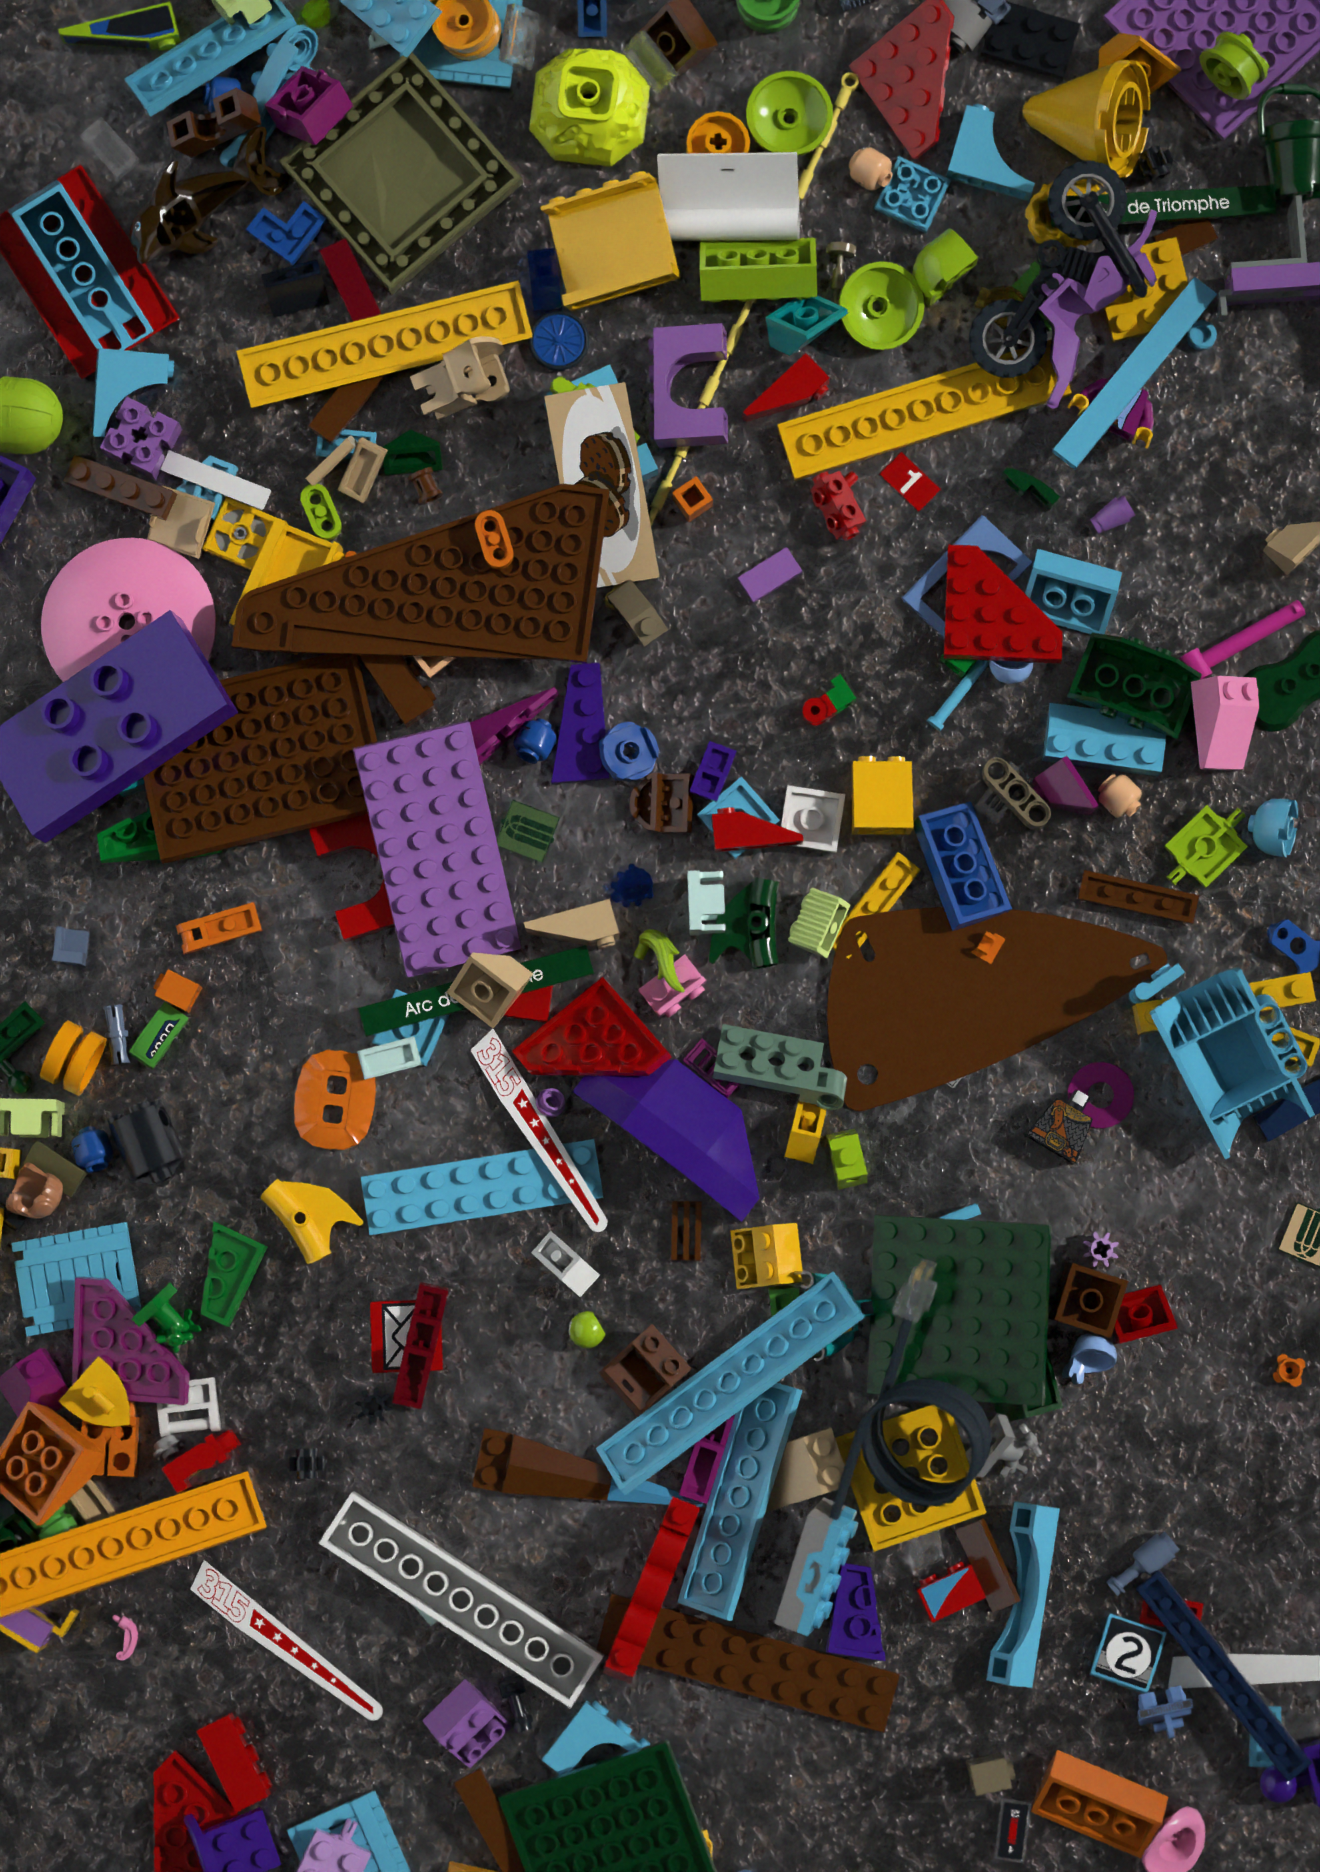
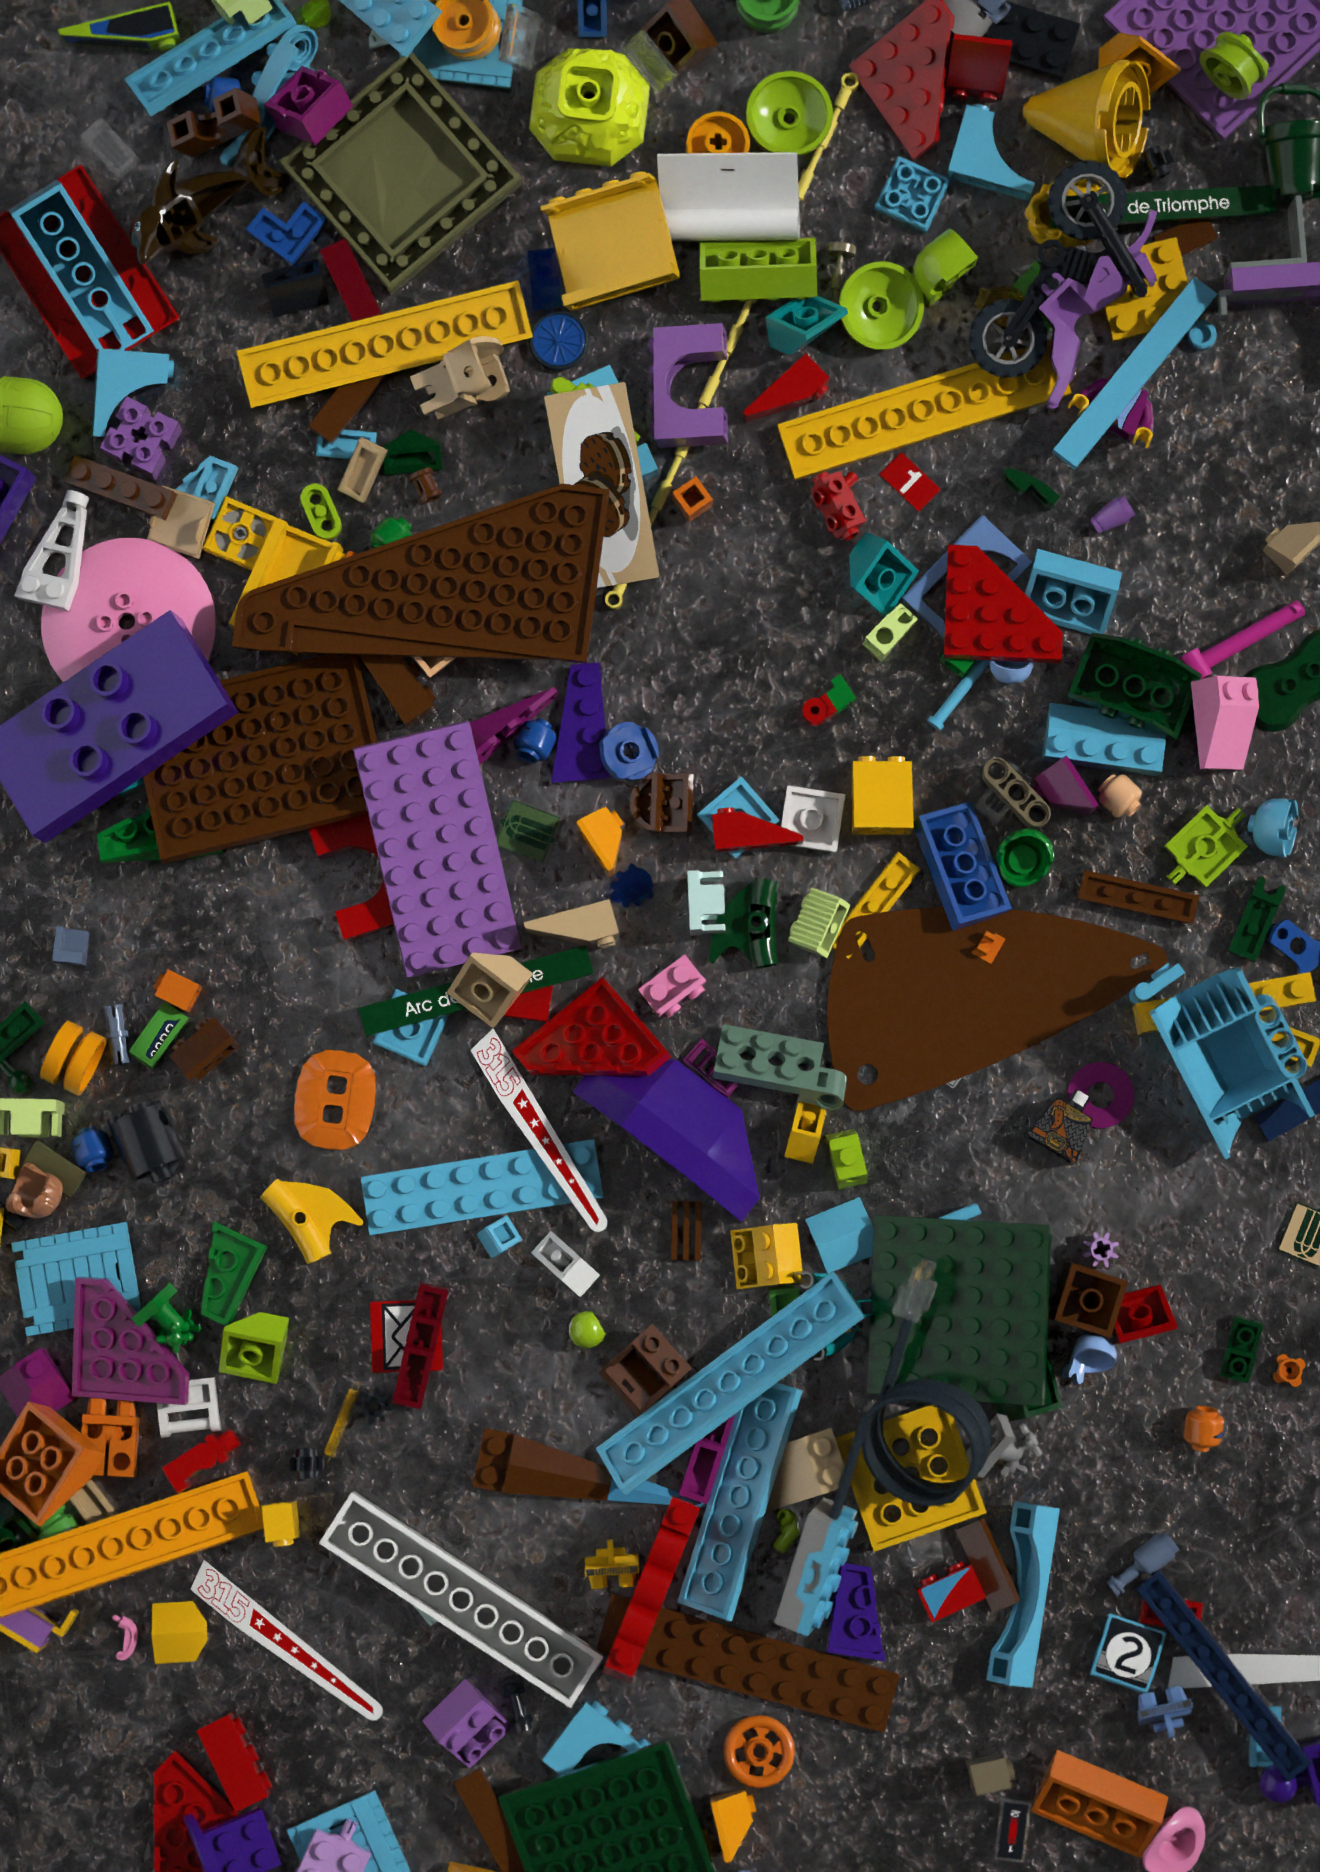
yellow shield [59,1356,130,1427] -> none
light grey plate [153,1435,184,1462] -> none
white sticker [161,451,271,510] -> none
orange plate [175,902,263,954] -> none
tan tile [306,435,358,486] -> none
light aqua tile [357,1036,422,1080] -> none
orange plate [475,510,514,569] -> none
medium lavender plate [536,1088,565,1117] -> none
dark tan slope [607,580,668,647] -> none
lime piece [633,929,685,993] -> none
dark purple slope [689,741,737,802] -> none
medium lavender tile [738,547,802,604] -> none
light nougat head [849,147,893,191] -> none
none -> white plate [14,490,89,611]
none -> yellow slope [151,1601,208,1664]
none -> reddish brown slope [169,1017,240,1084]
none -> lime slope [219,1312,289,1384]
none -> yellow brick [261,1501,300,1547]
none -> yellow piece [323,1382,360,1464]
none -> green head [370,517,412,549]
none -> medium azure slope [477,1215,522,1258]
none -> light orange slope [576,806,624,877]
none -> yellow hips [585,1539,639,1589]
none -> light orange slope [710,1788,757,1863]
none -> orange plate [723,1715,795,1788]
none -> lime arm [772,1509,800,1554]
none -> medium azure slope [805,1197,874,1274]
none -> teal slope [849,532,919,617]
none -> yellowish green leg [862,603,918,662]
none -> red slope [945,34,1012,103]
none -> green piece [996,828,1054,887]
none -> orange head [1183,1405,1224,1452]
none -> dark green slope [1219,1314,1264,1383]
none -> dark green plate [1227,876,1286,963]

